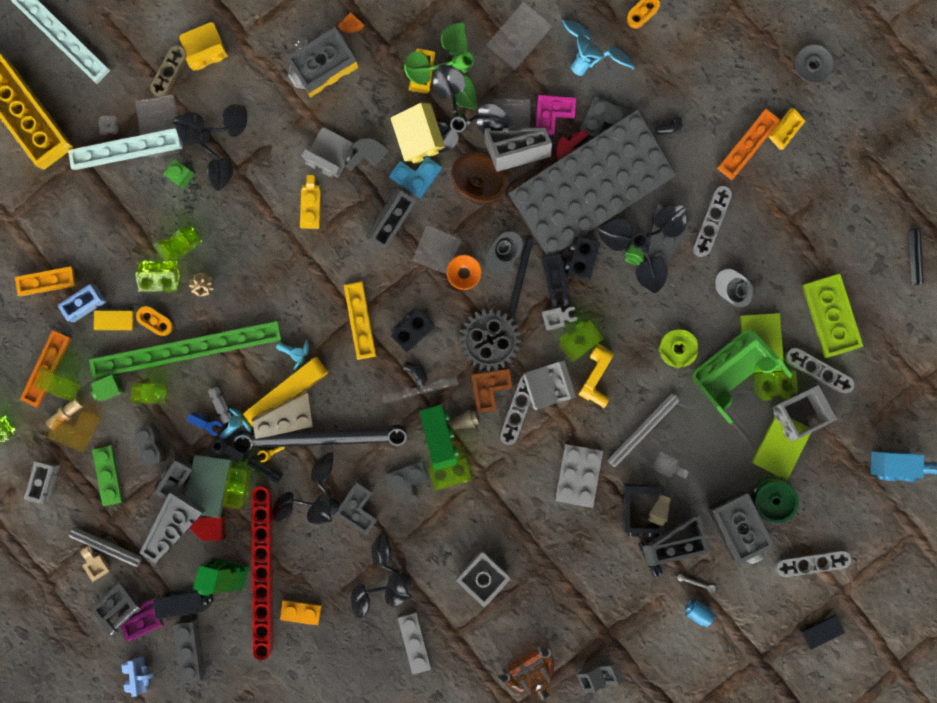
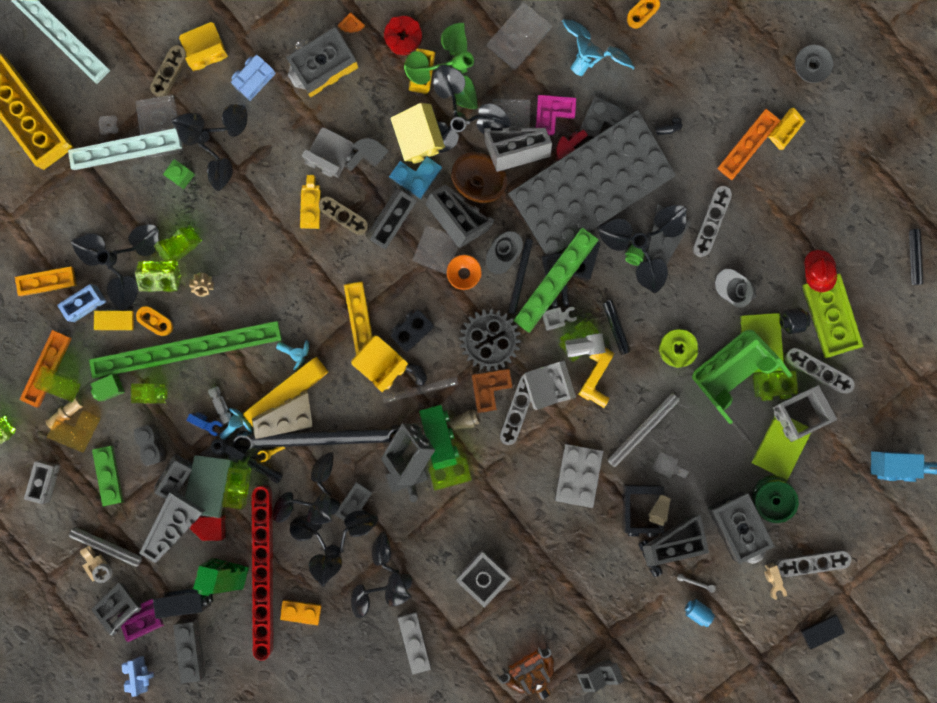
none -> black plant [71,225,159,310]
none -> light grey bush [92,564,112,583]
none -> light blue brick [231,54,276,101]
none -> black plant [290,511,379,587]
none -> dark tan beam [319,197,369,236]
none -> yellow bracket [351,335,408,392]
none -> dark grey window [381,423,435,485]
none -> red plate [384,16,422,55]
none -> dark grey wedge [425,185,495,248]
none -> bright green plate [513,228,599,333]
none -> light grey piece [565,333,606,357]
none -> black axle [603,300,630,355]
none -> tan plate [765,563,787,600]
none -> black head [779,308,811,334]
none -> red piece [804,250,837,292]

